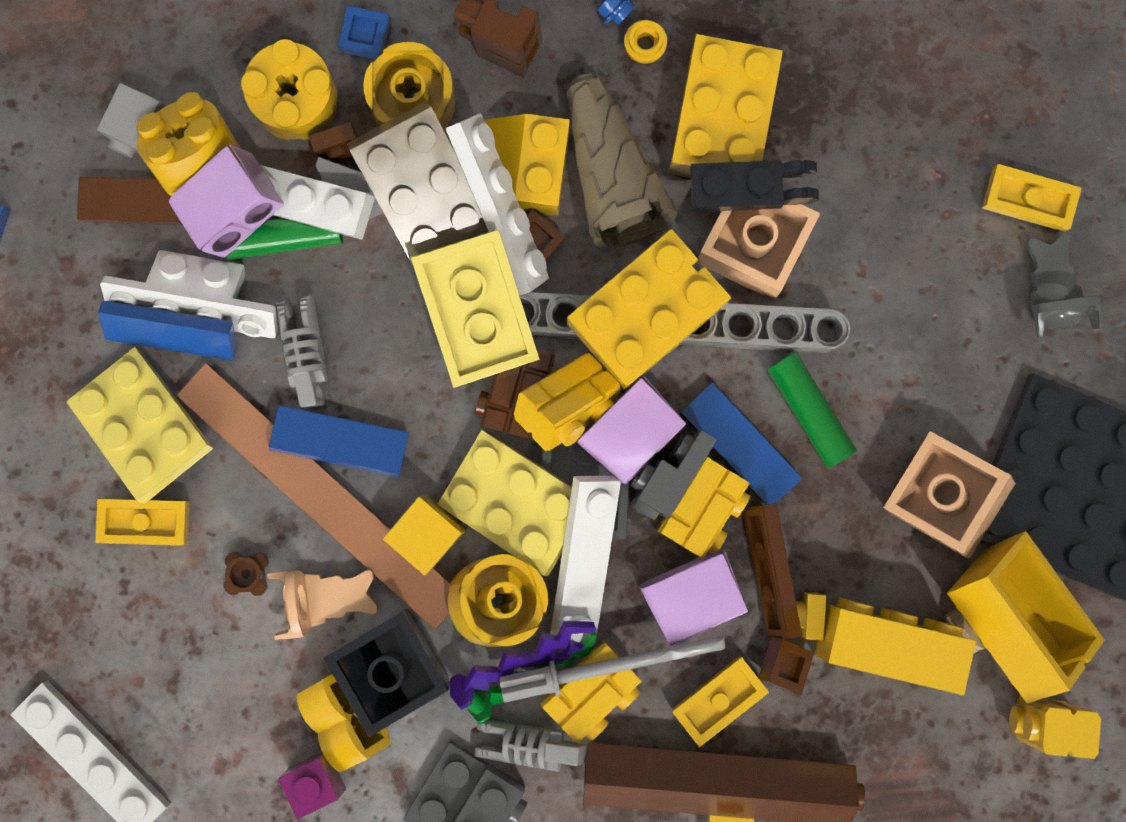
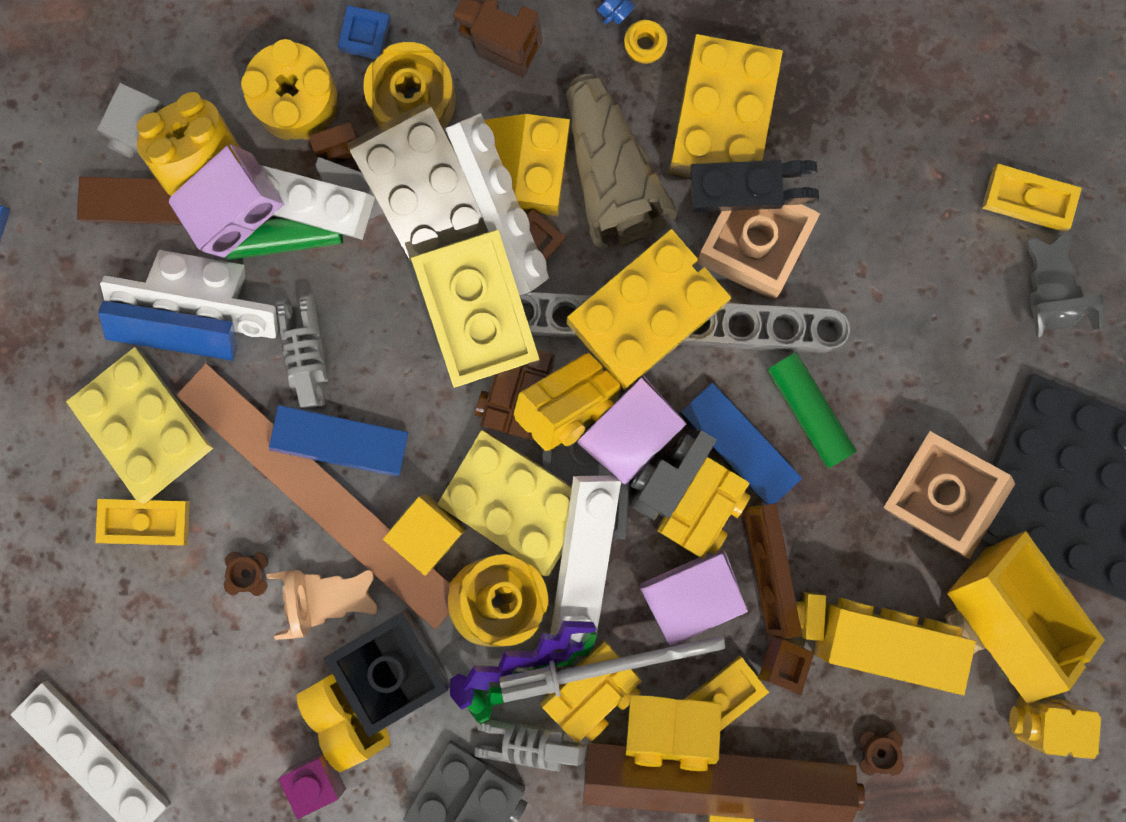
none -> yellow brick [626,695,722,771]
none -> reddish brown plate [859,731,904,776]

